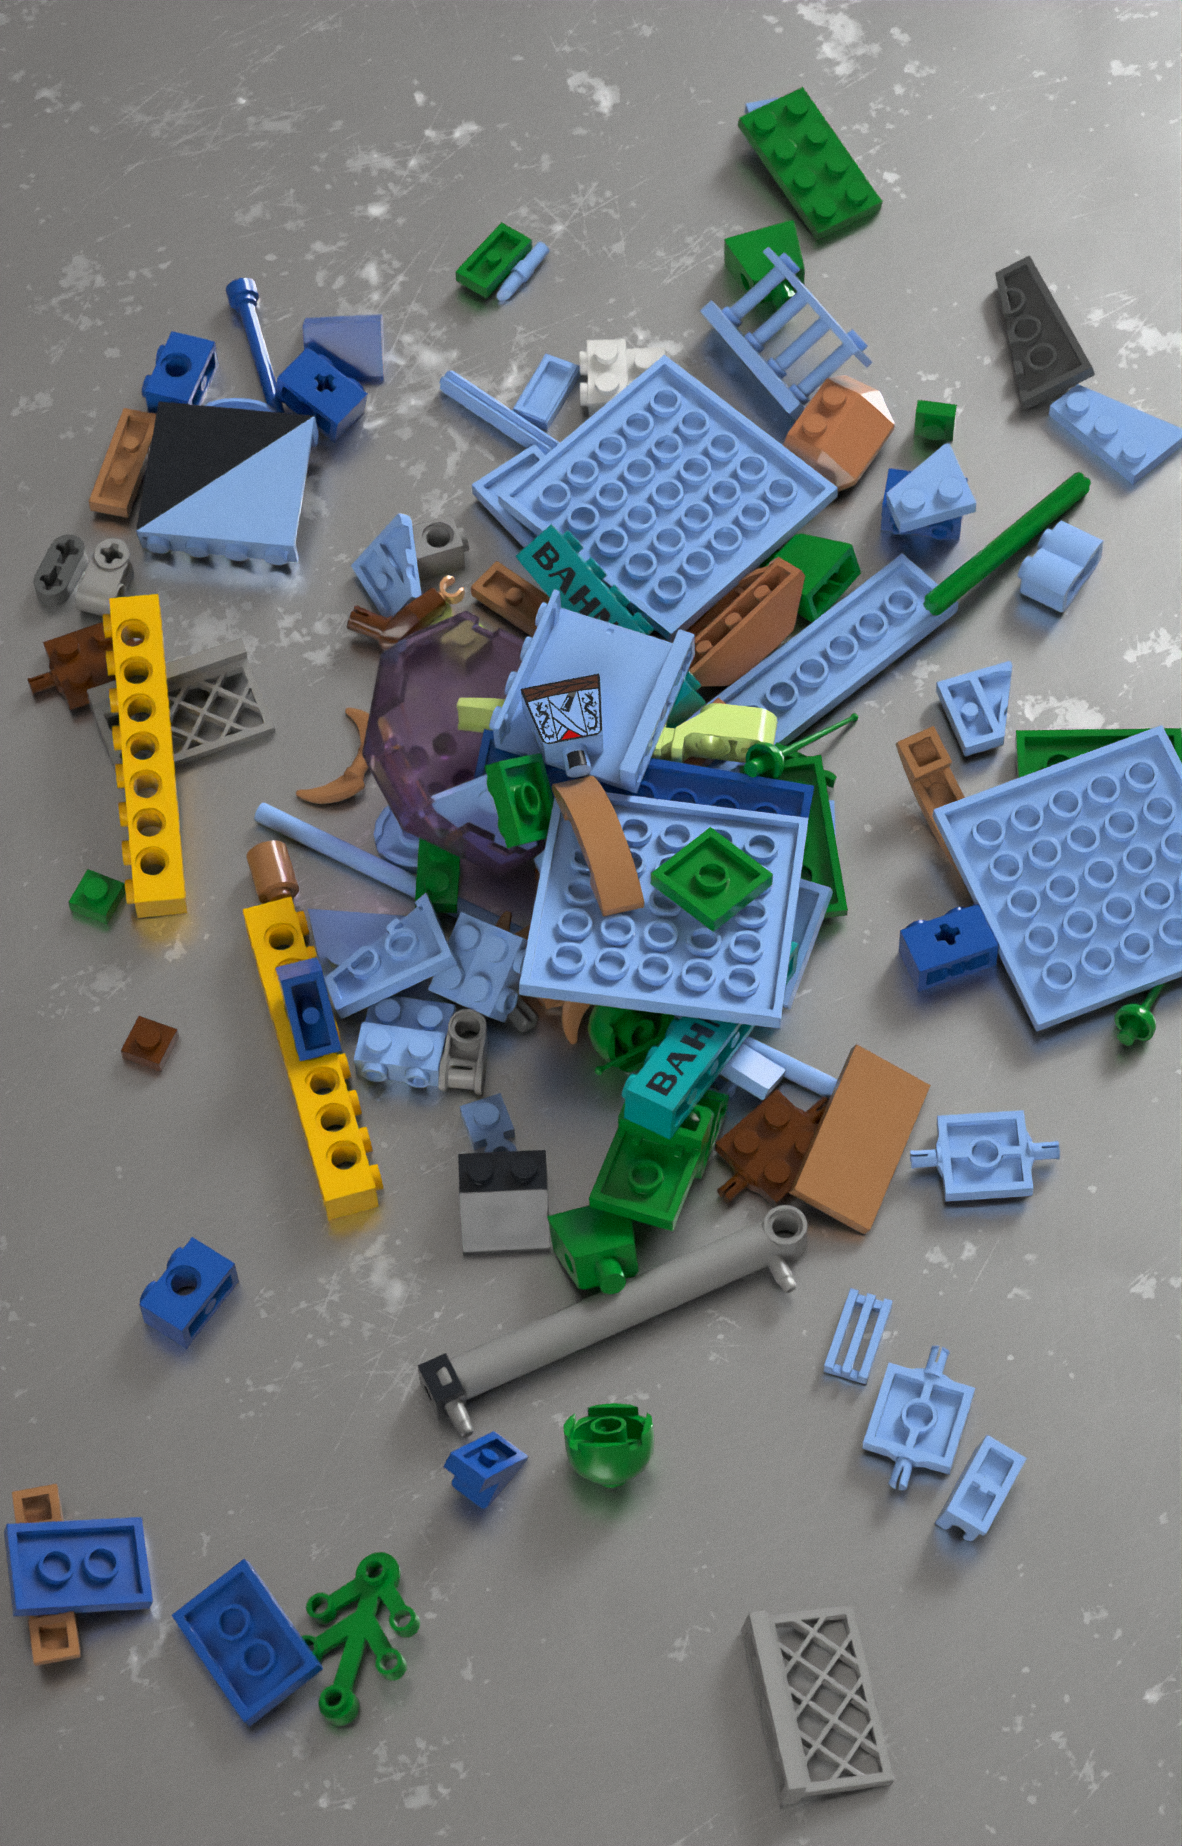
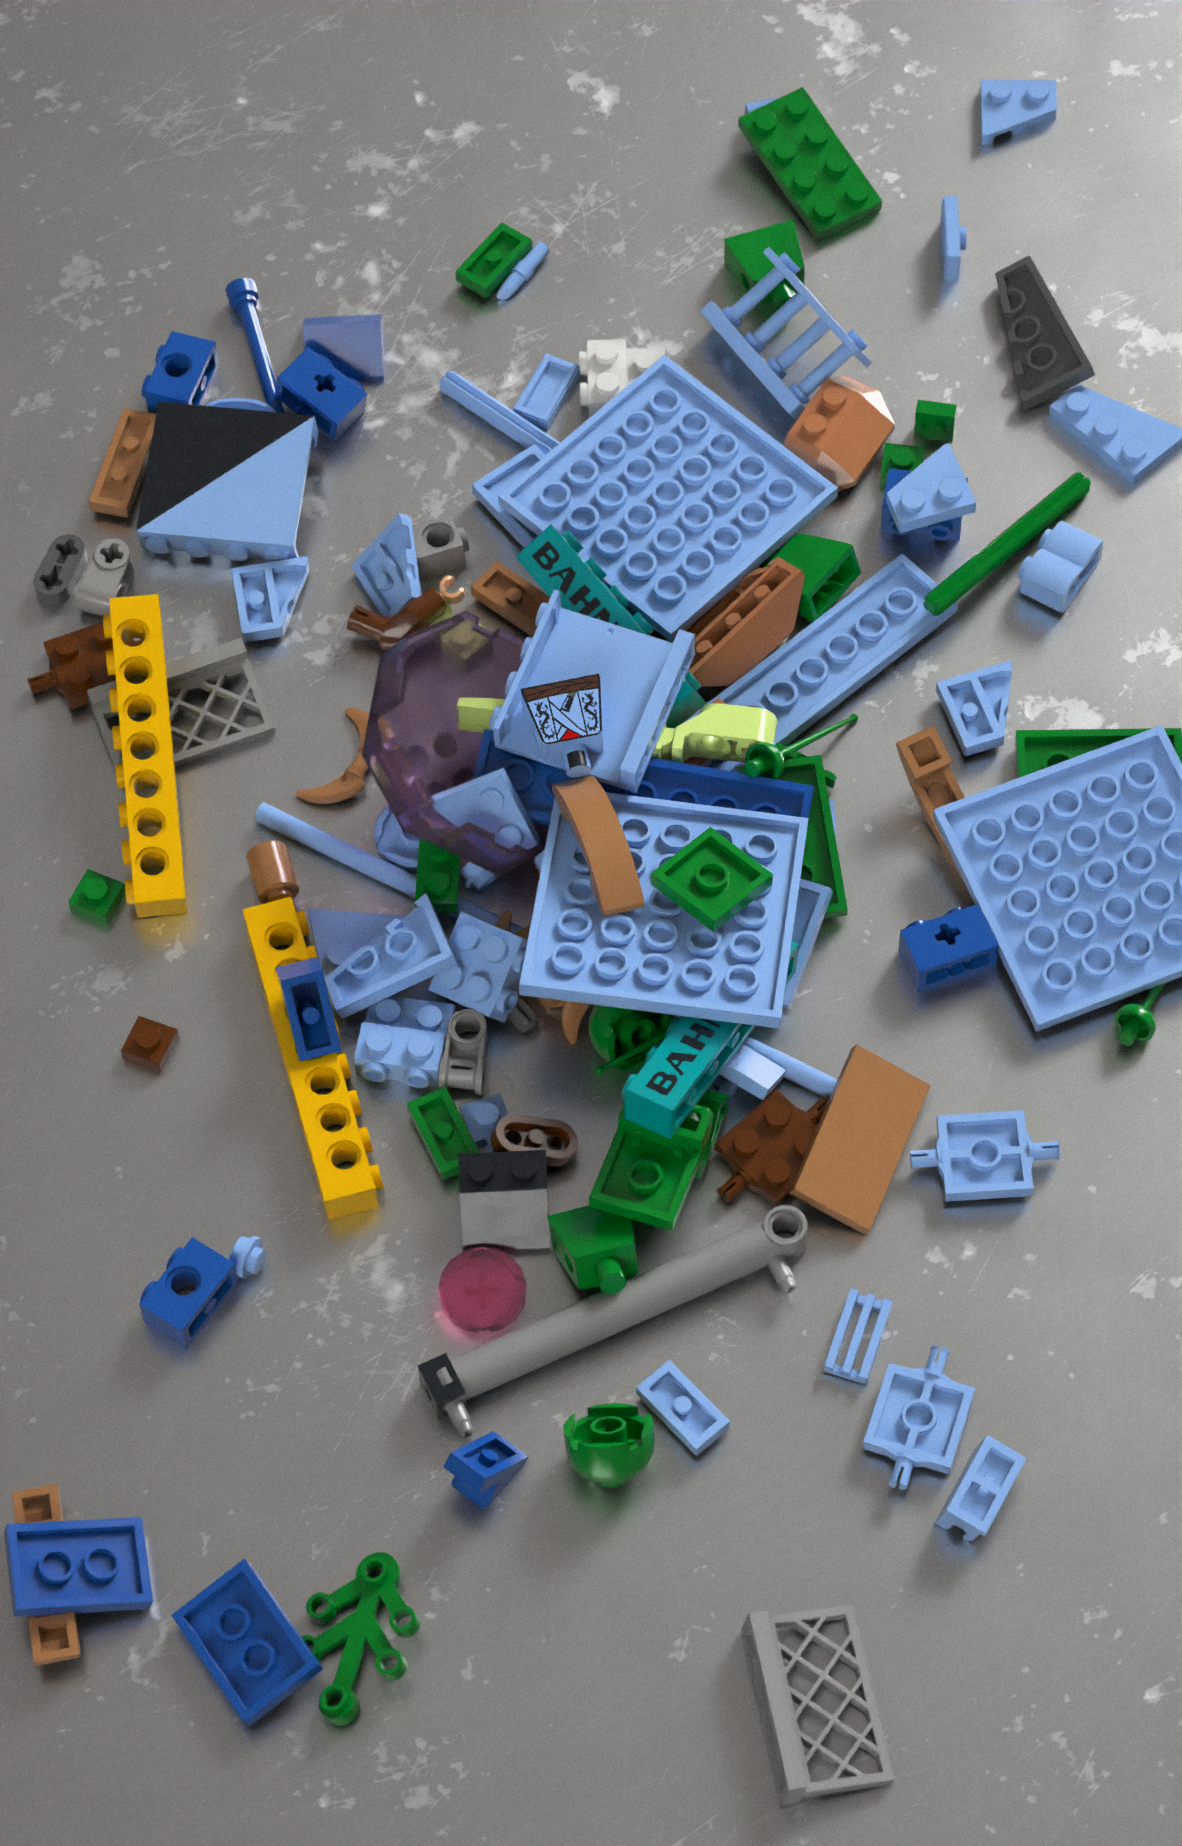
green plate [485,753,554,848] -> none
none -> light blue plate [229,1236,266,1279]
none -> light blue wing [231,556,309,643]
none -> green plate [406,1086,480,1180]
none -> clear pink tile [438,1247,527,1333]
none -> light blue plate [460,853,499,891]
none -> reddish brown plate [490,1114,578,1166]
none -> light blue plate [636,1360,730,1456]
none -> green plate [880,443,924,485]
none -> light blue plate [941,196,967,281]
none -> light blue wing [980,80,1057,145]

